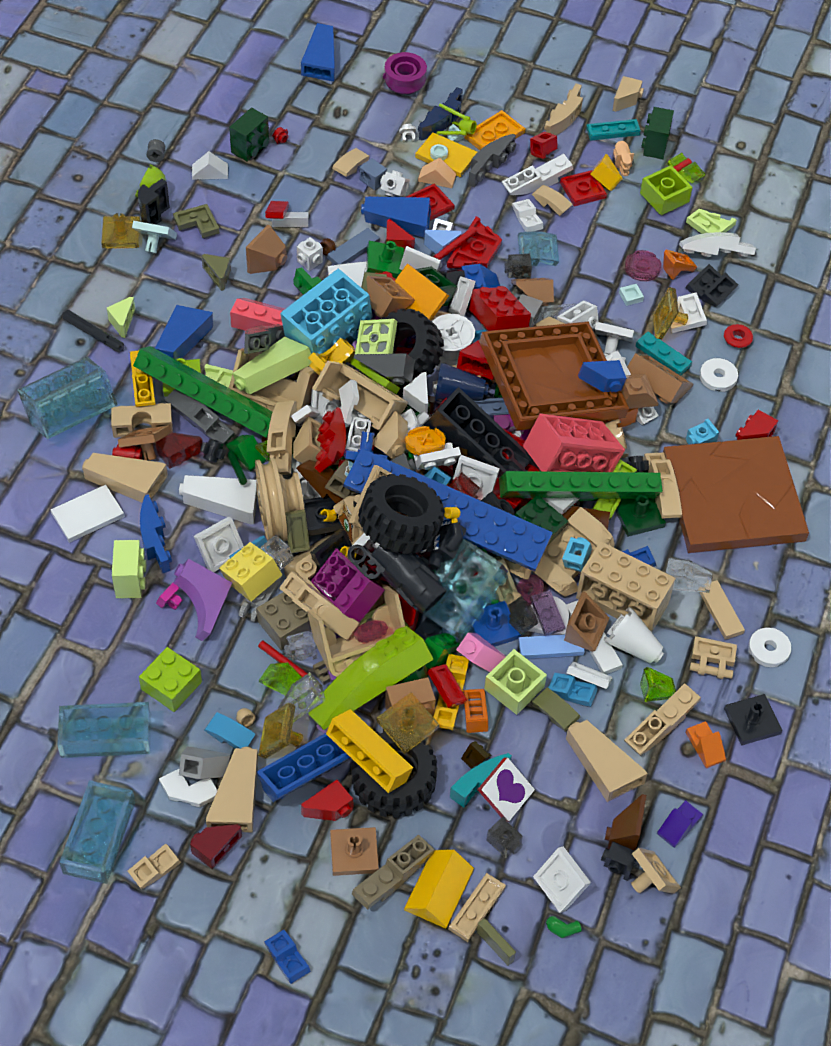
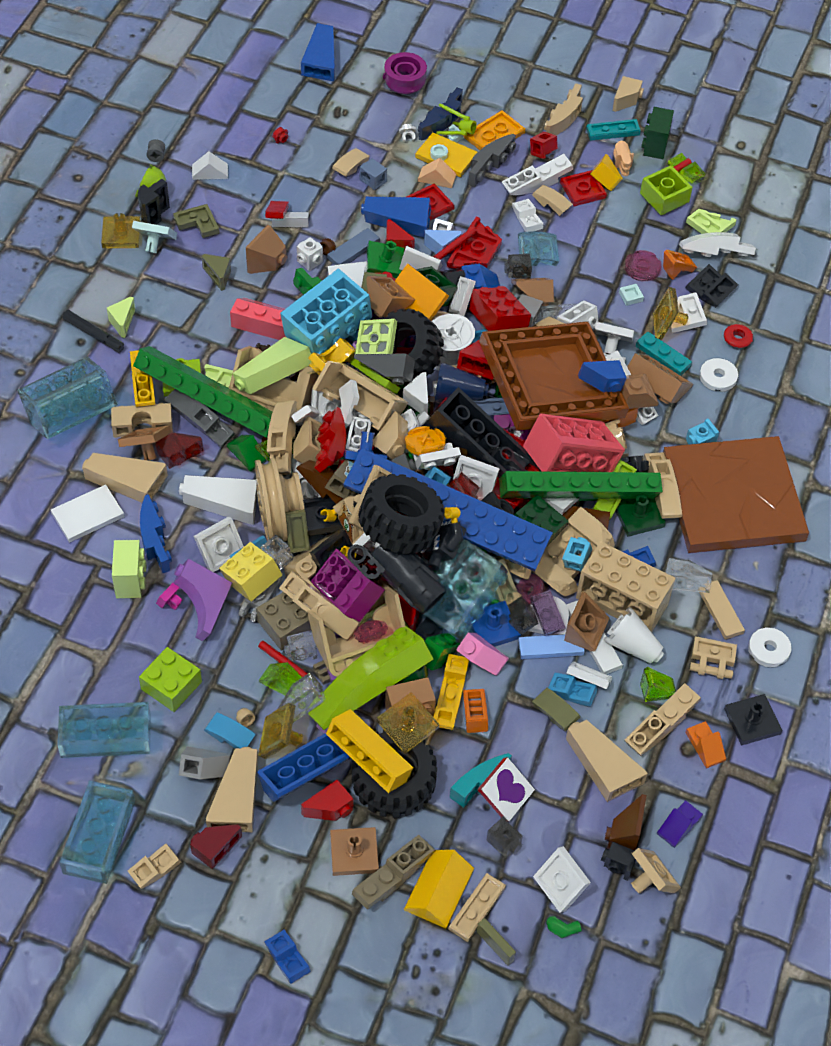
red brick [112,444,143,460] -> none
blue slope [155,305,213,360] -> none
white tile [159,769,217,807] -> none
black gear [200,439,227,462] -> none
dark green bar [227,451,247,485] -> none
dark green brick [229,107,270,162] -> none
dark grey slope [244,324,285,354] -> none
white brick [380,170,410,197] -> none
red tile [428,664,467,708] -> none
dark brown tile [461,741,492,769] -> none
yellowish green brick [484,649,547,715] -> none
red slope [735,409,778,440] -> none

